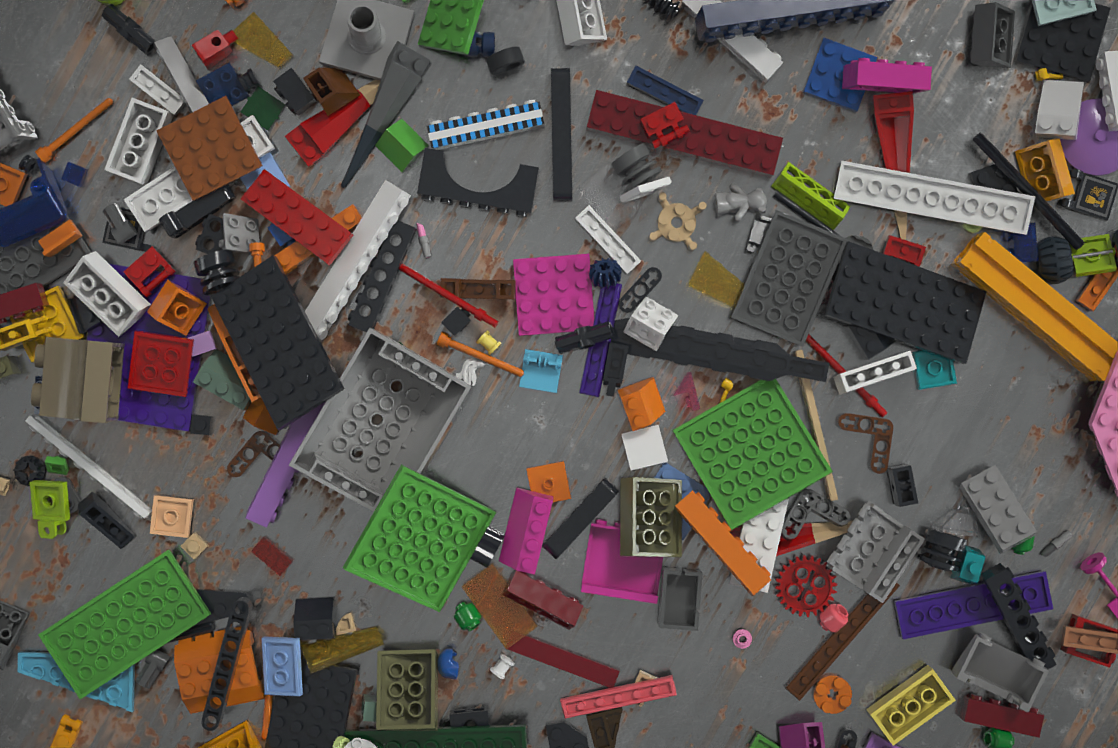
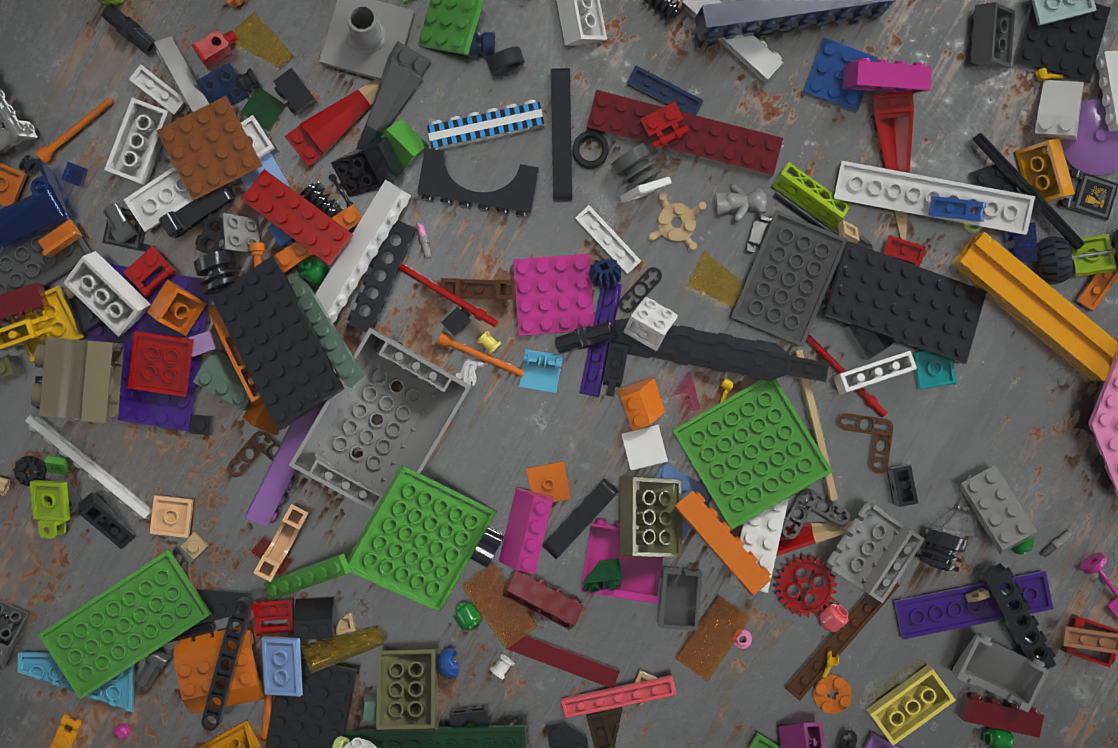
reddish brown slope [303,67,360,116] -> none
teal torso [950,545,985,584] -> none
none -> dark pink hinge [113,723,130,740]
none -> light nougat arch [253,504,309,582]
none -> red plate [253,599,294,636]
none -> bright green plate [264,553,351,601]
none -> sand green plate [287,268,365,388]
none -> black piece [299,181,341,218]
none -> green head [299,257,328,285]
none -> black hinge [329,174,353,208]
none -> black slope [331,136,404,197]
none -> black tyre [573,131,609,168]
none -> dark green slope [582,558,623,593]
none -> clear orange plate [676,596,751,682]
none -> yellow hand [822,651,839,678]
none -> tan plate [838,220,860,244]
none -> blue plate [928,196,986,222]
none -> tan tile [965,588,990,602]

